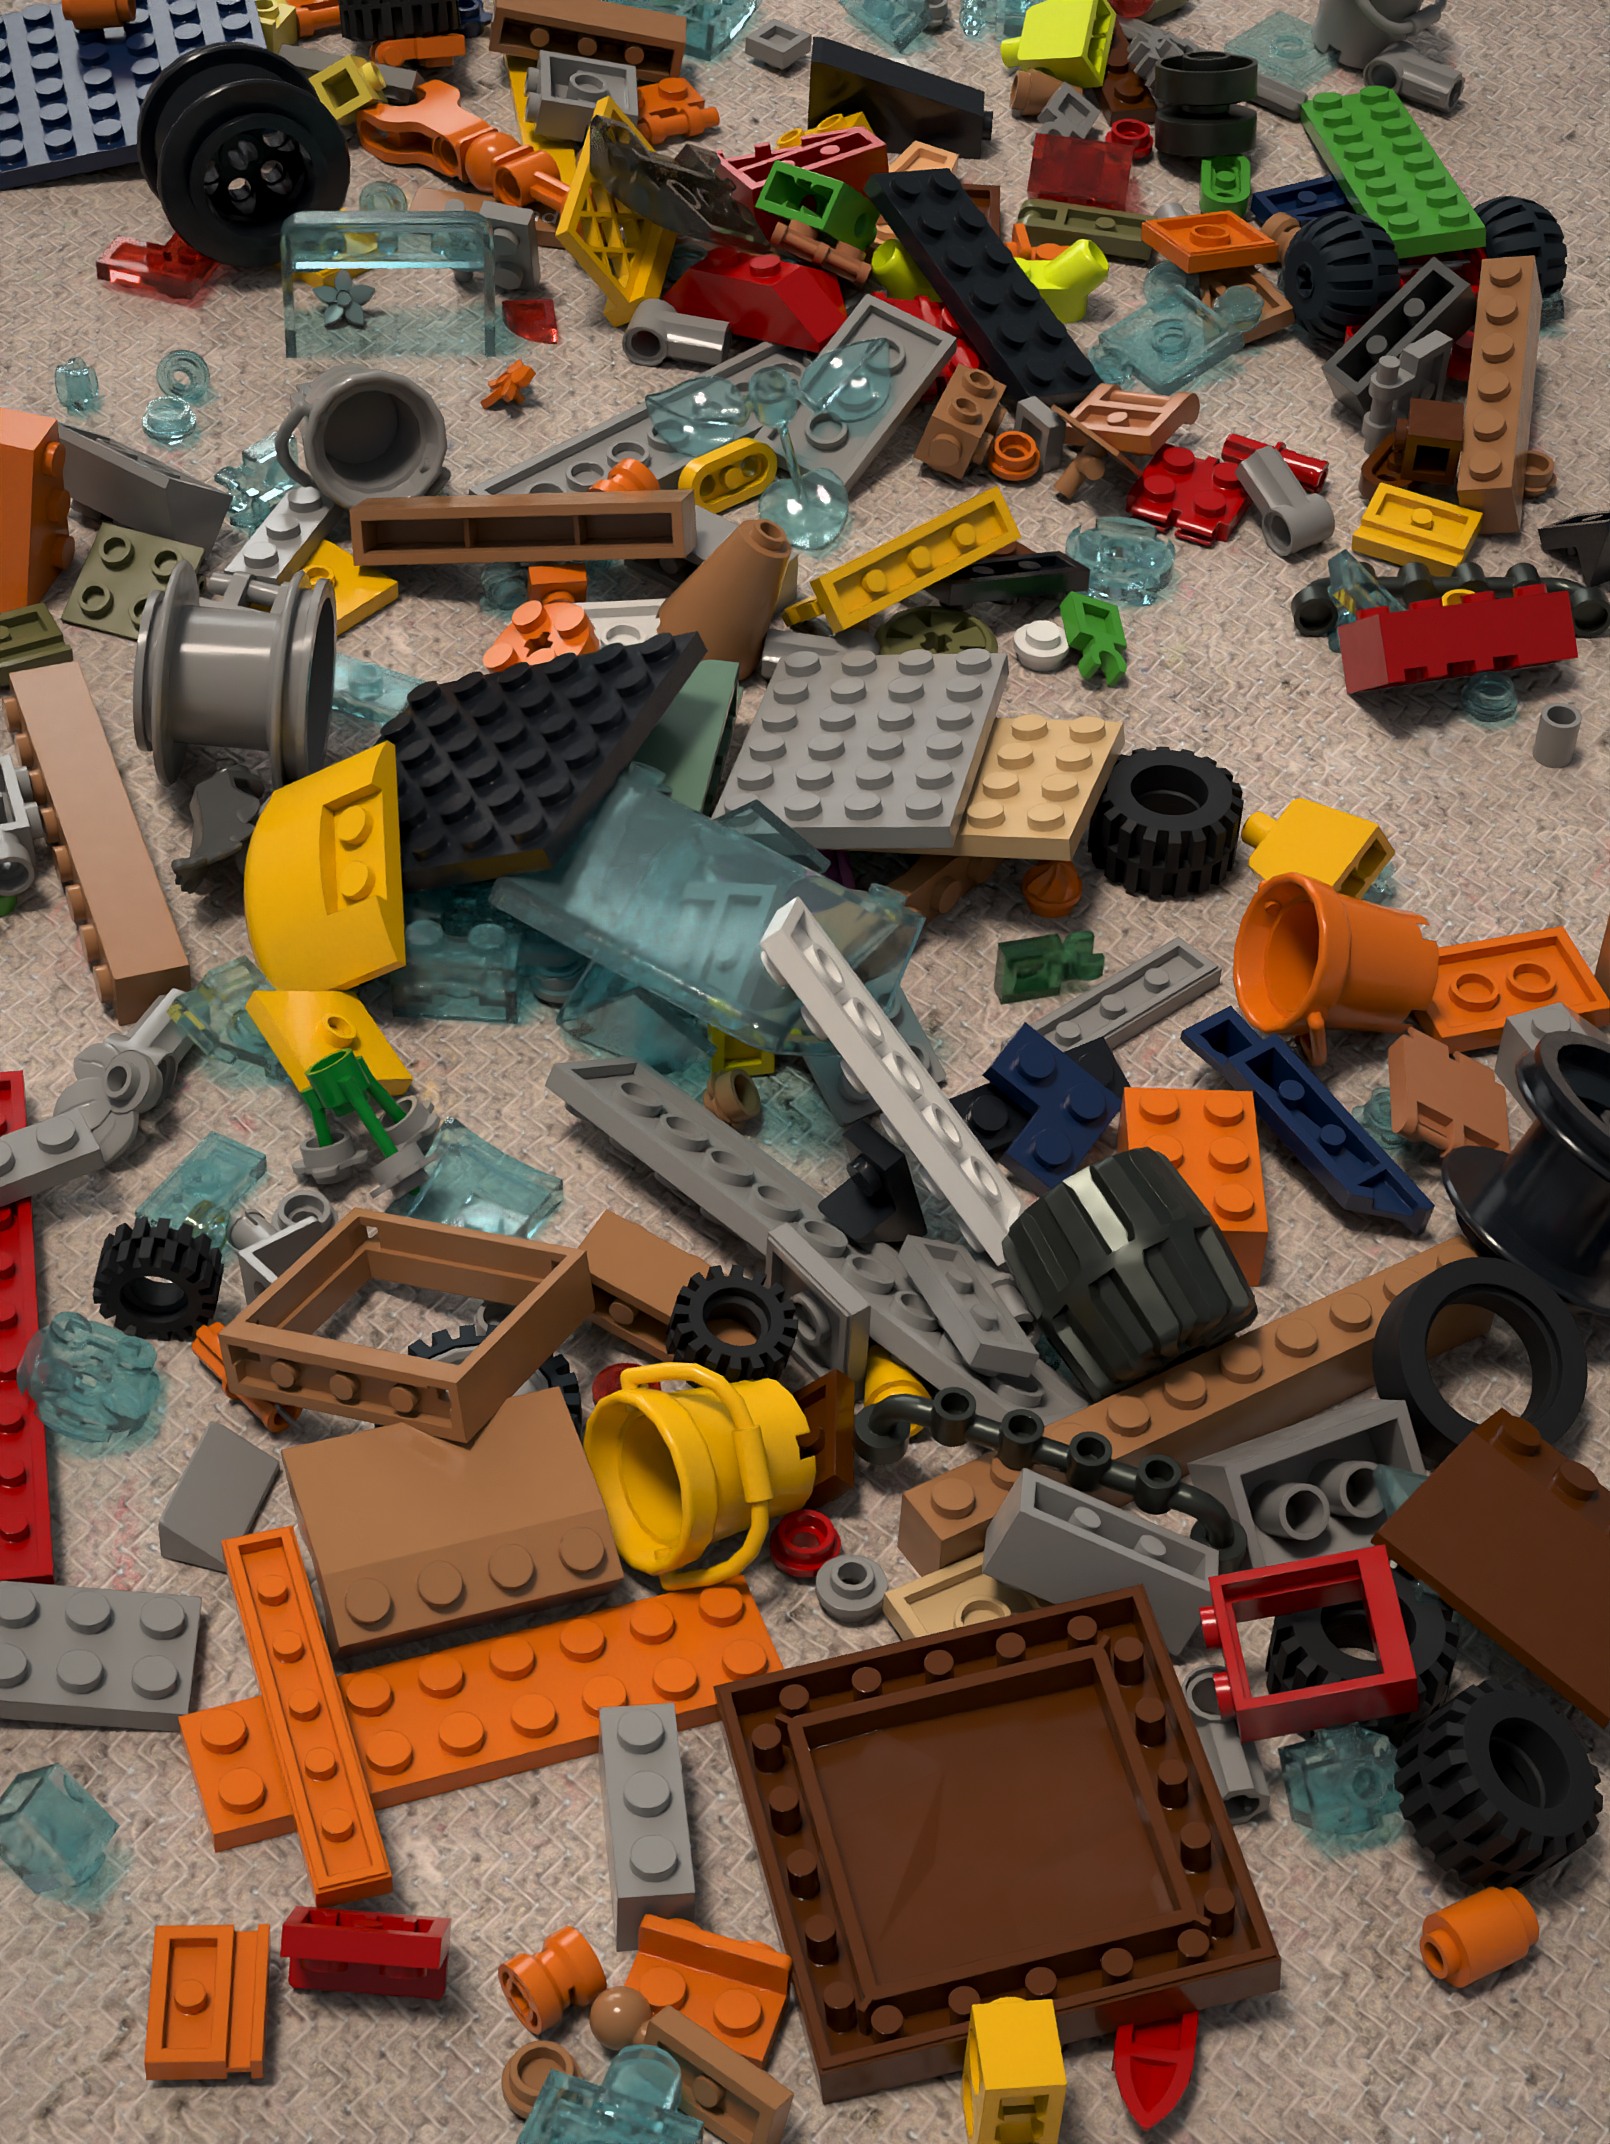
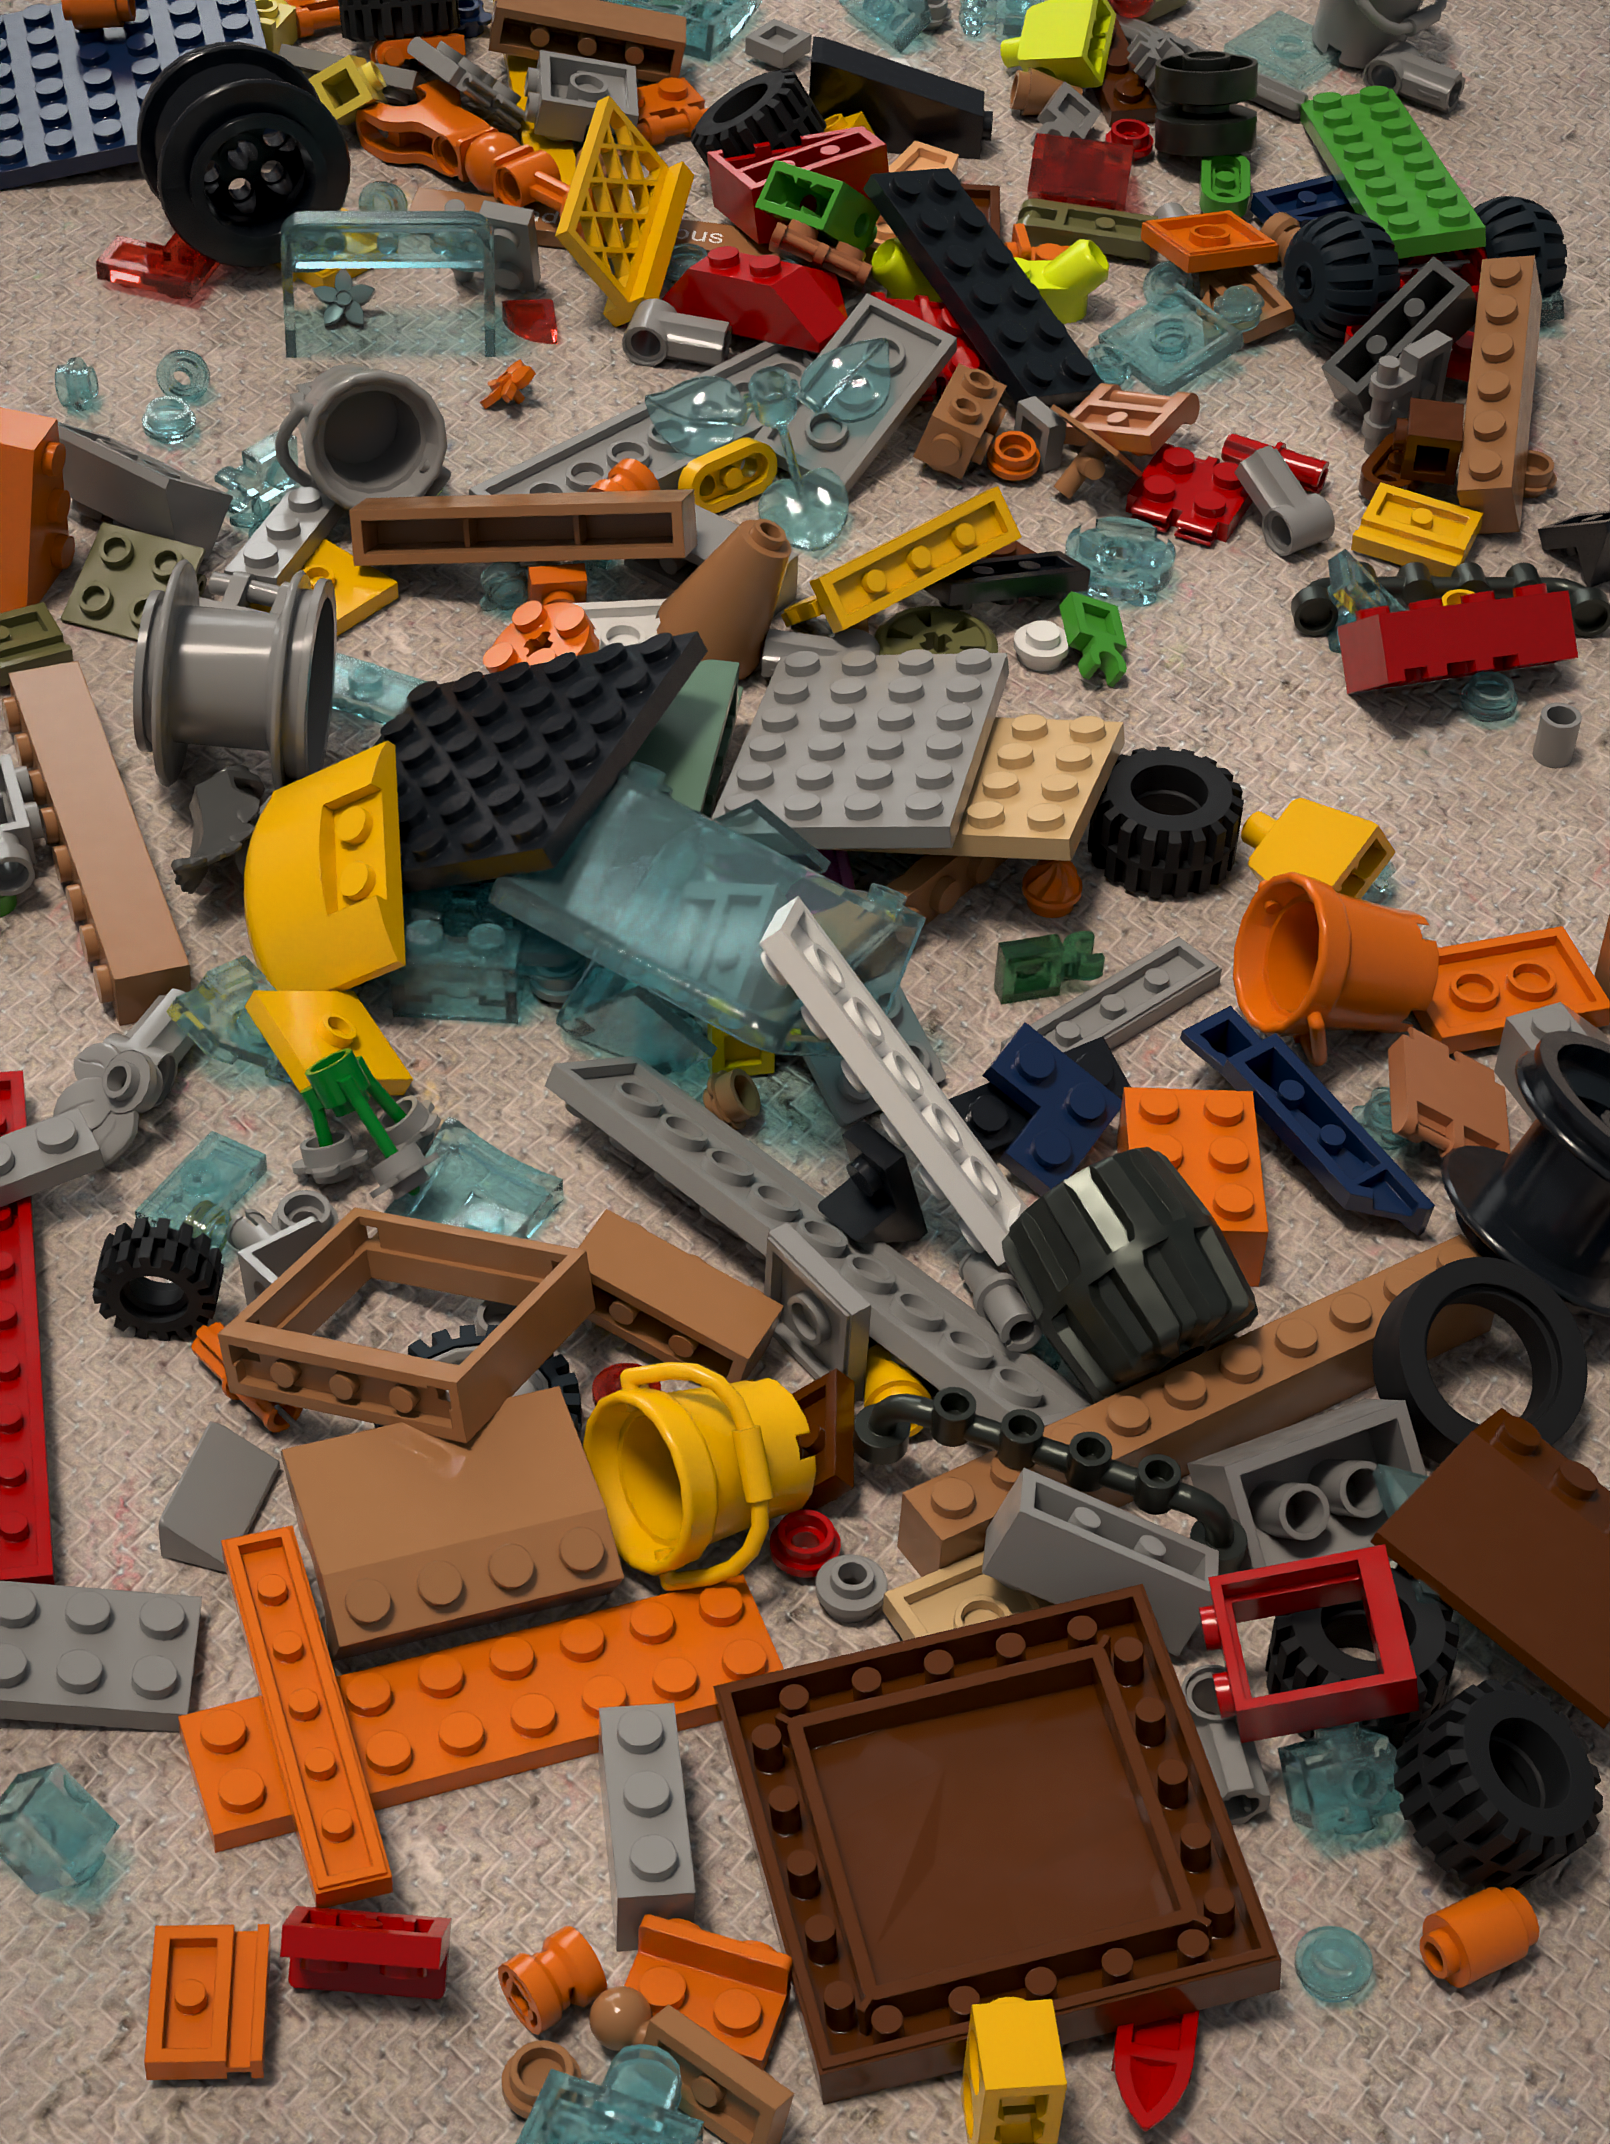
clear light blue plate [16,1311,160,1443] -> none
clear smoke wedge [590,114,771,255] -> none
black tyre [665,1265,799,1388] -> none
light grey plate [897,1235,1040,1378] -> none
none -> light grey plate [407,37,525,129]
none -> black tyre [691,69,826,169]
none -> clear light blue plate [1294,1926,1373,2003]

